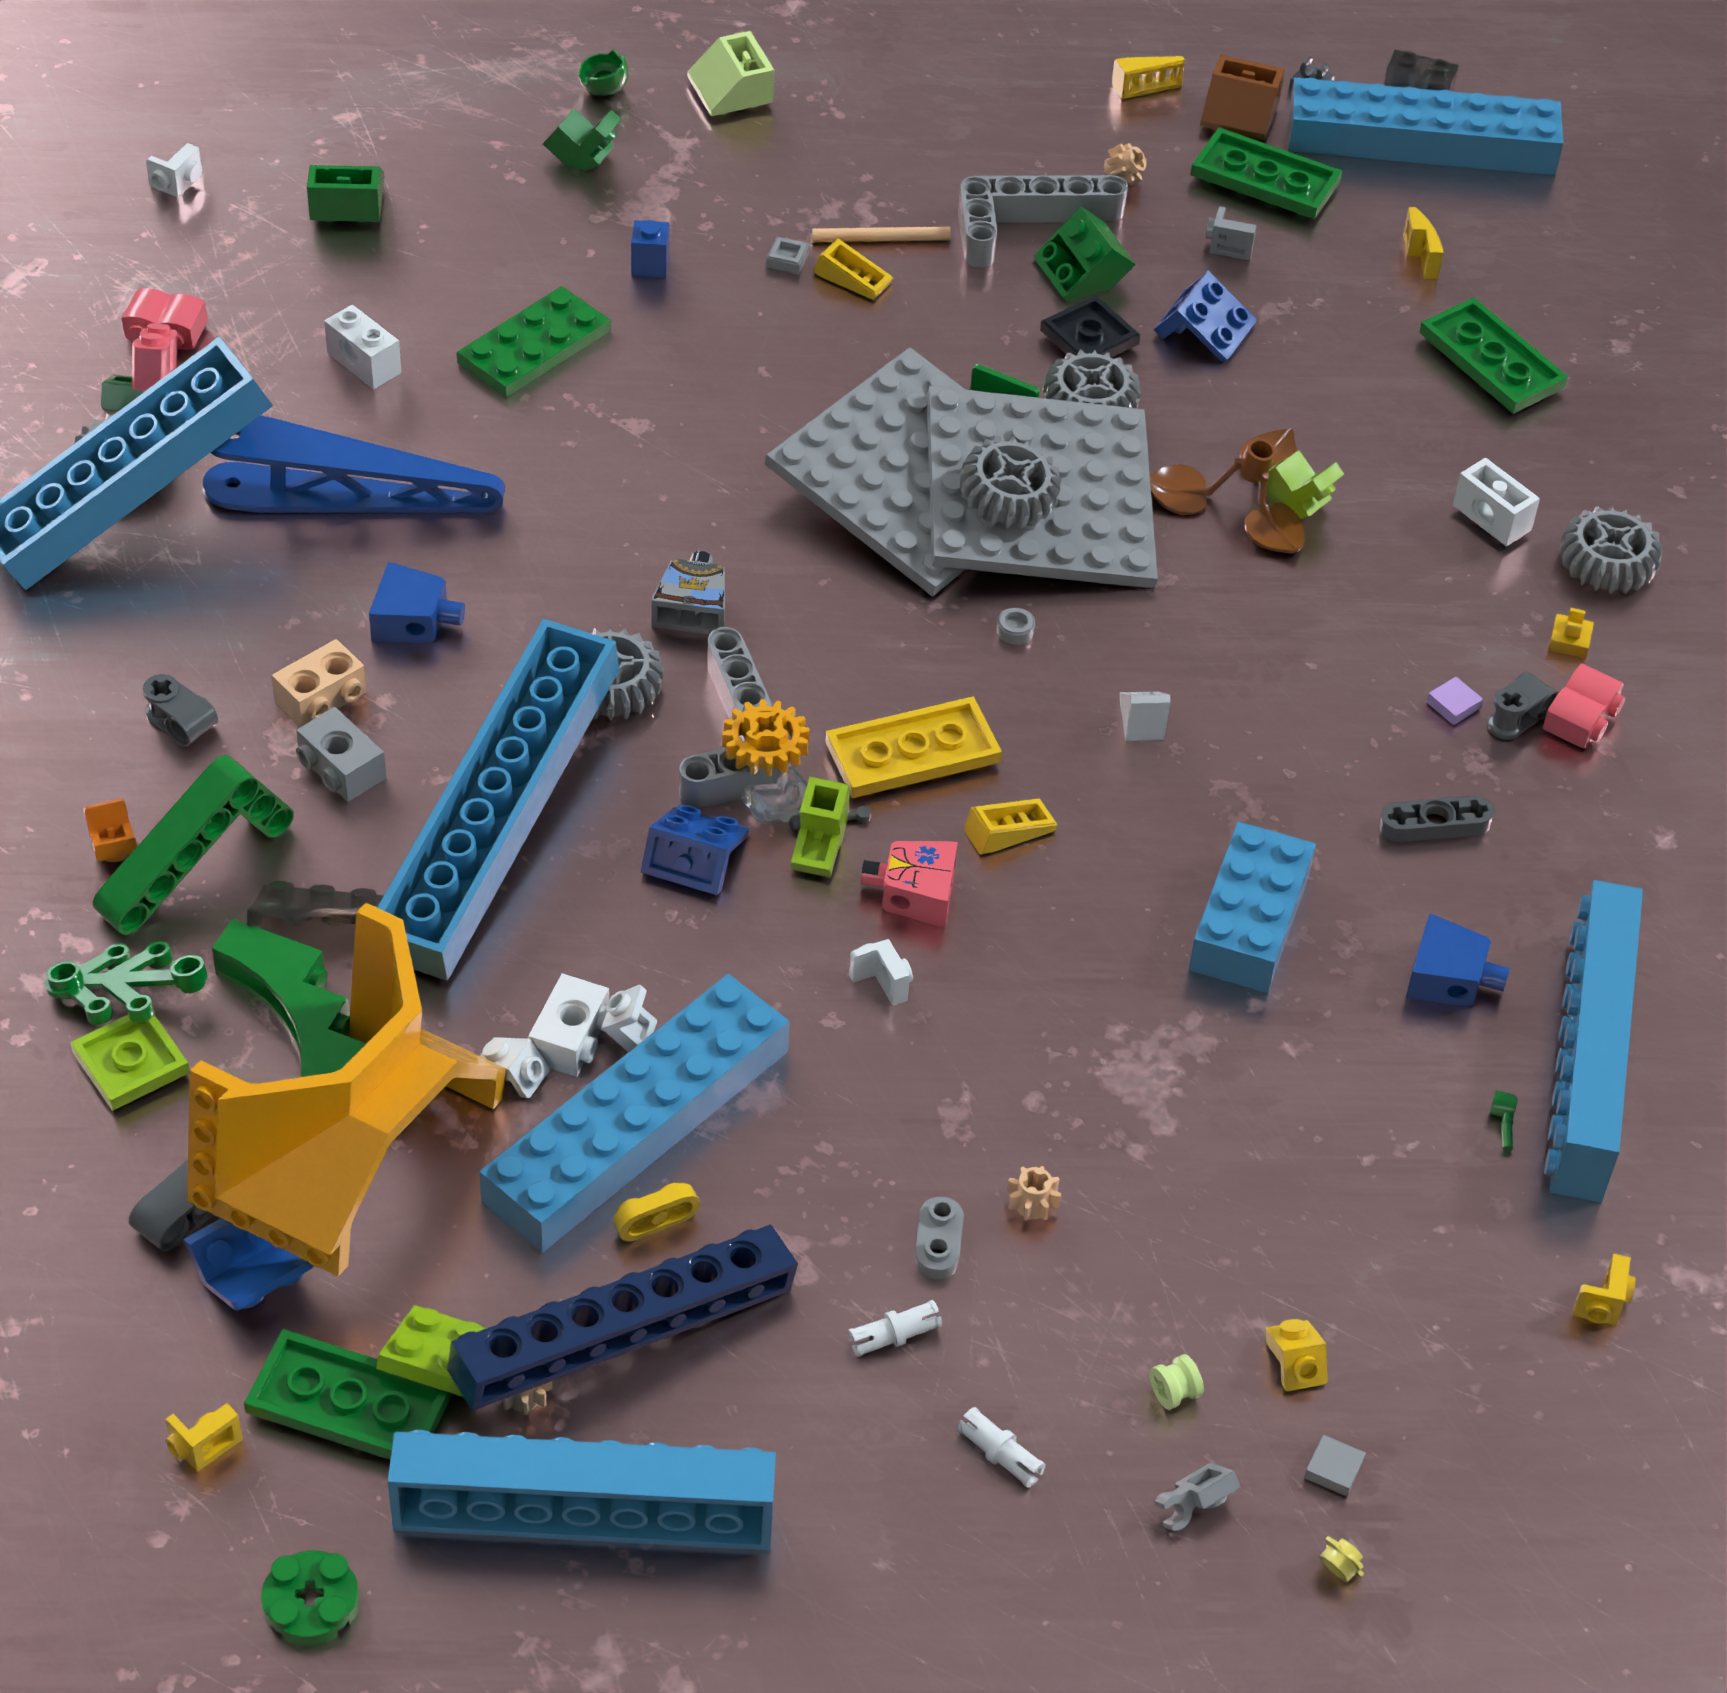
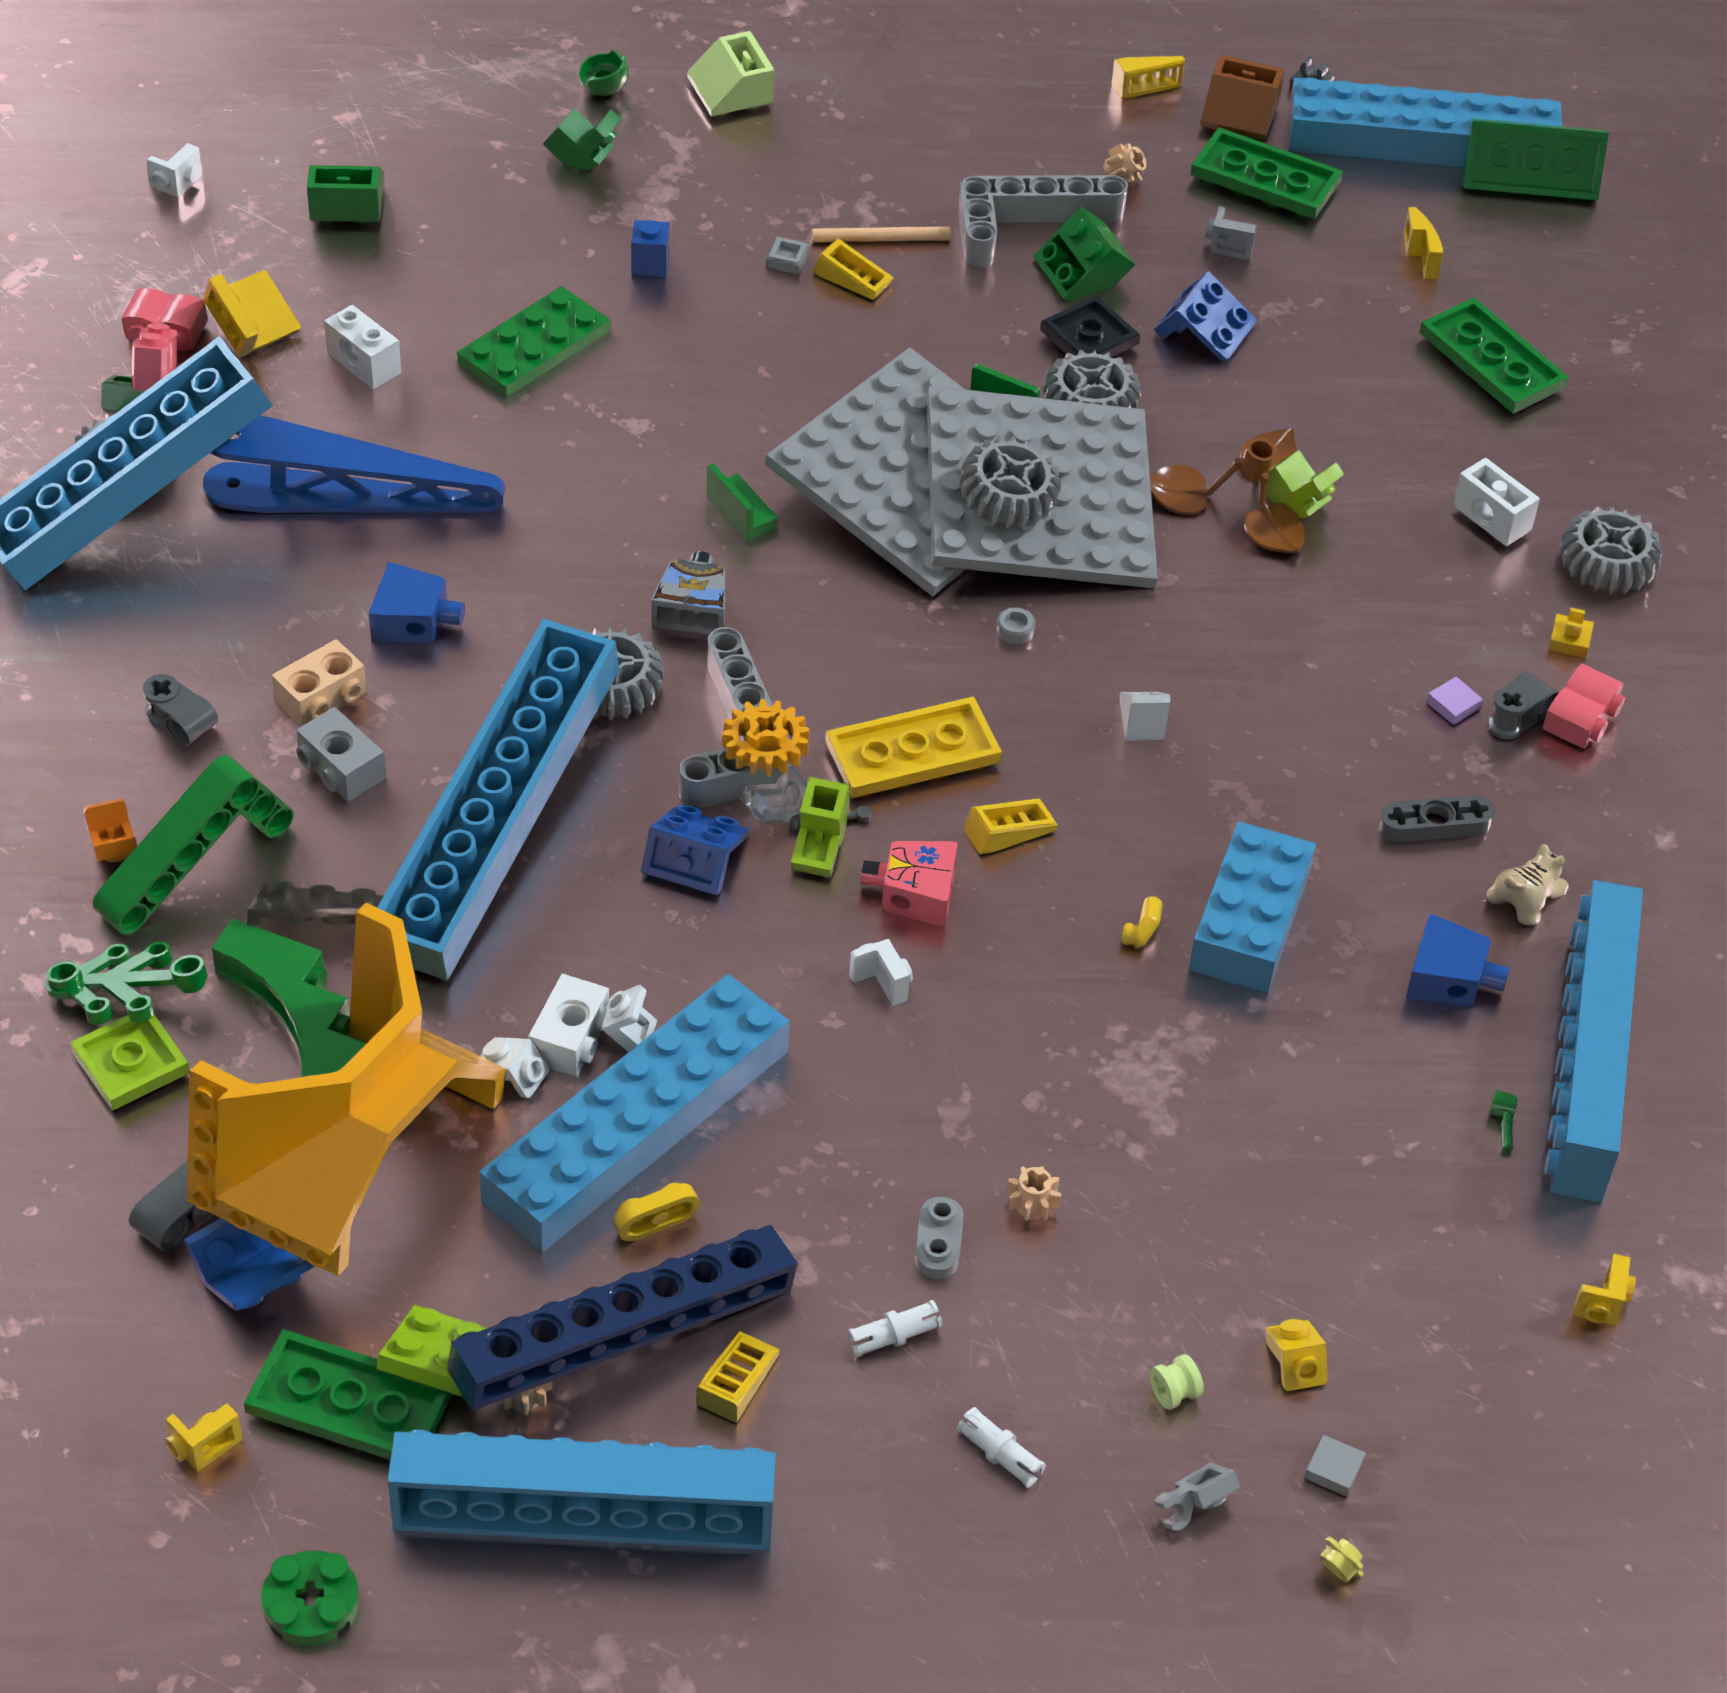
clear smoke brick [1384,49,1459,92] -> none
none -> yellow bracket [202,270,301,358]
none -> yellow slope [696,1331,780,1423]
none -> green panel [706,463,778,542]
none -> yellow arm [1121,896,1163,948]
none -> green plate [1462,118,1609,200]
none -> tan animal [1486,844,1569,926]

